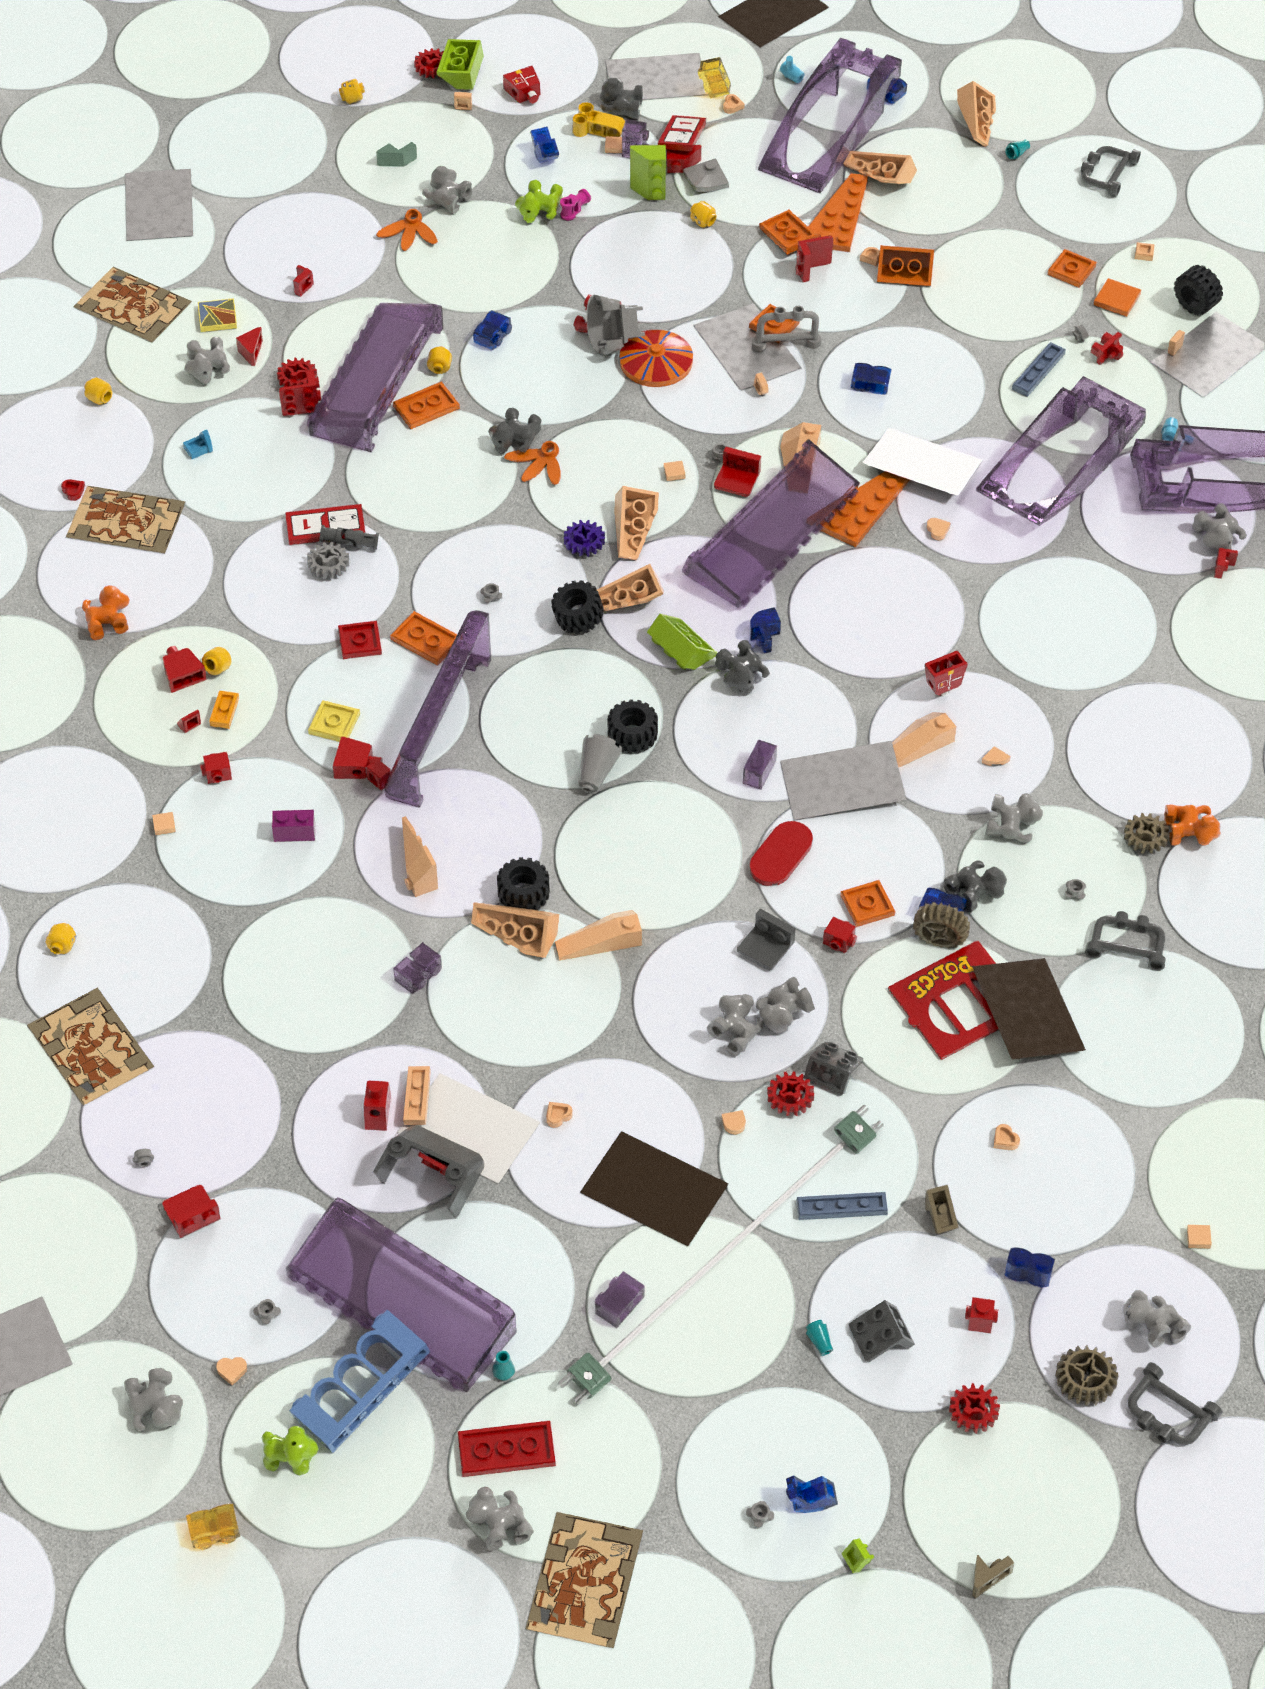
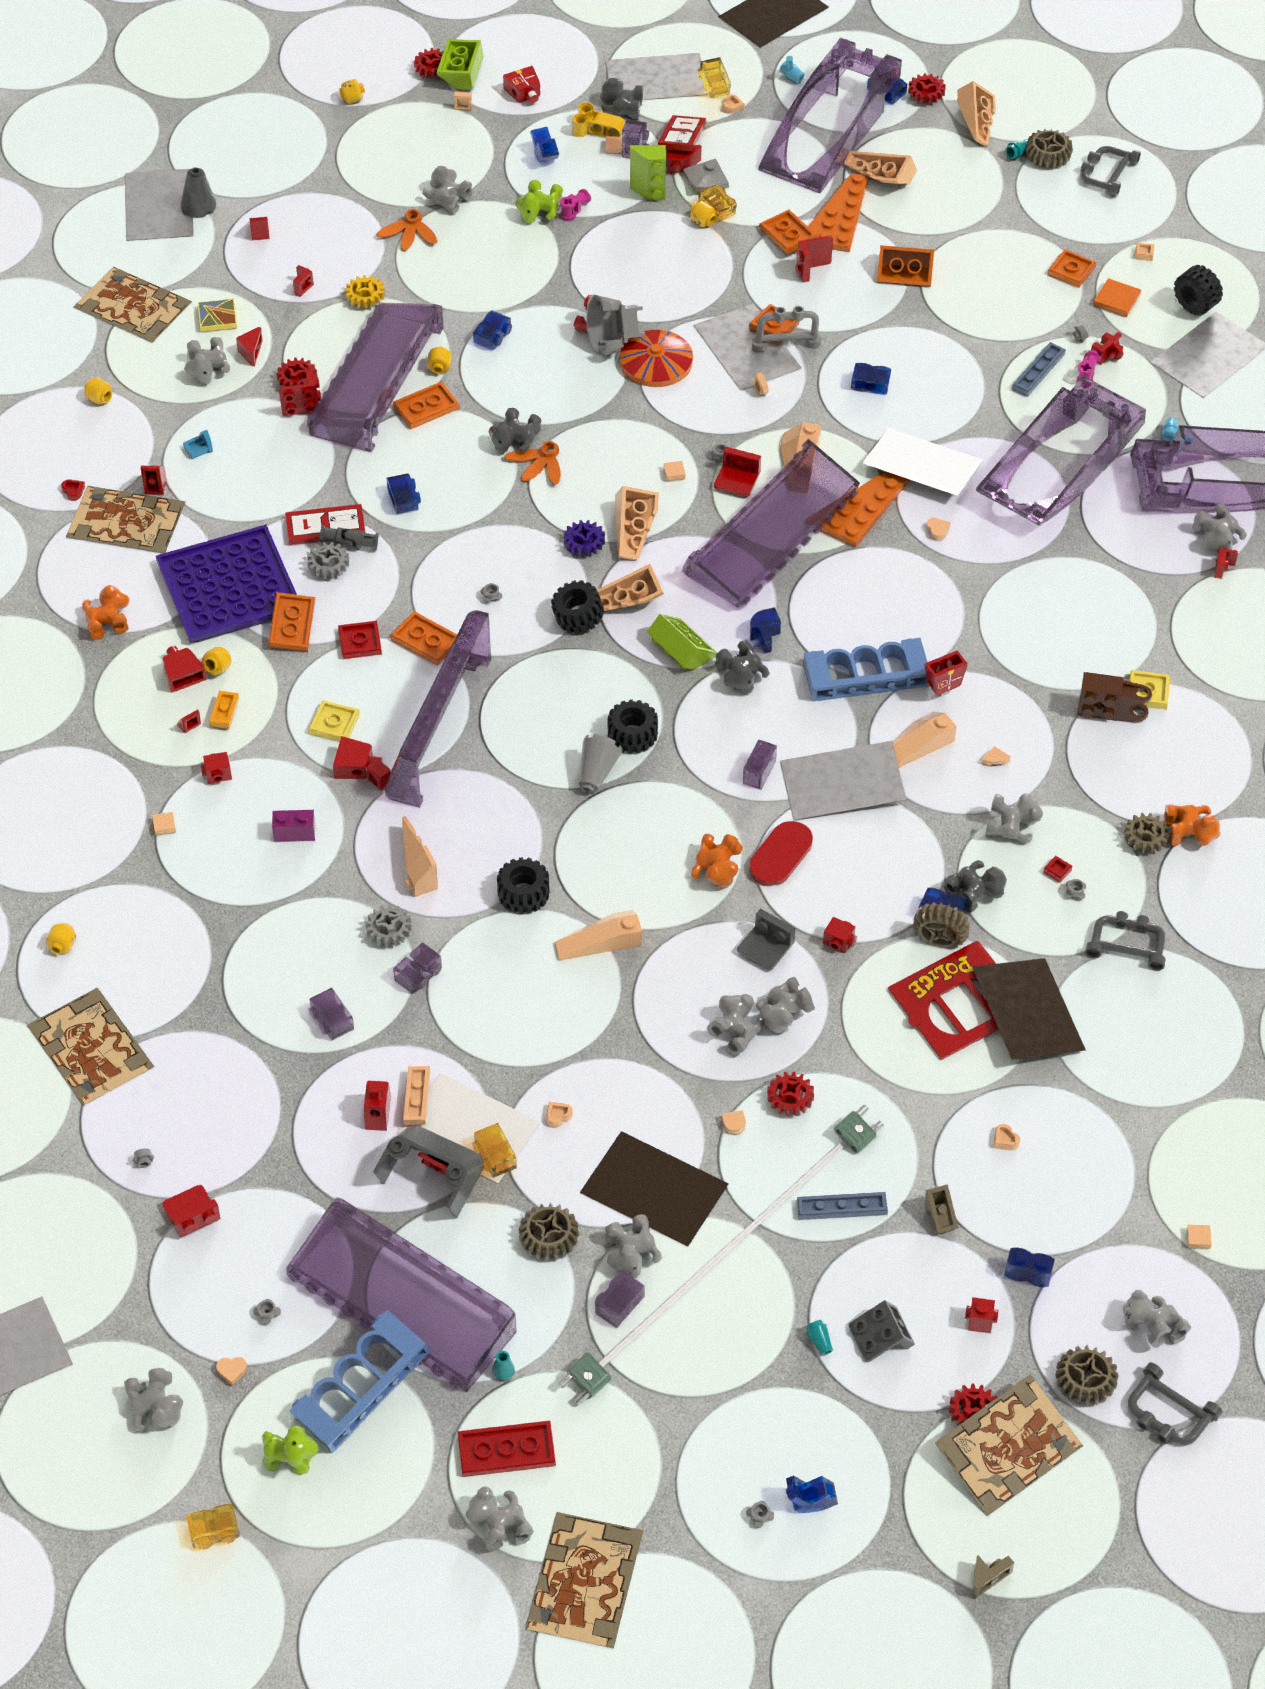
sand green slope [376,142,417,167] -> none
light nougat wedge [471,902,559,958] -> none
dark grey bracket [804,1042,864,1095] -> none
orange tile [840,880,895,927] -> none
lime tile [841,1538,874,1573] -> none
light nougat tile [860,247,880,266] -> none
light nougat tile [1168,330,1185,356] -> none
none -> red slope [140,465,167,495]
none -> dark purple plate [156,524,297,643]
none -> dark grey cone [181,167,216,218]
none -> red slope [249,217,270,240]
none -> orange tile [268,592,315,652]
none -> clear purple brick [308,987,354,1040]
none -> yellow gear [345,275,385,308]
none -> light grey gear [365,904,412,947]
none -> clear blue brick [386,473,421,514]
none -> clear yellow brick [472,1123,517,1178]
none -> dark tan gear [518,1202,579,1261]
none -> light grey animal [604,1214,662,1279]
none -> orange animal [691,834,743,887]
none -> clear yellow brick [698,184,737,222]
none -> medium blue fence [803,638,929,702]
none -> red gear [908,73,946,104]
none -> sticker [935,1374,1083,1516]
none -> dark tan gear [1026,128,1073,169]
none -> red tile [1043,856,1073,883]
none -> dark pink connector [1076,350,1101,387]
none -> reddish brown brick [1077,672,1152,722]
none -> light yellow tile [1129,670,1170,710]

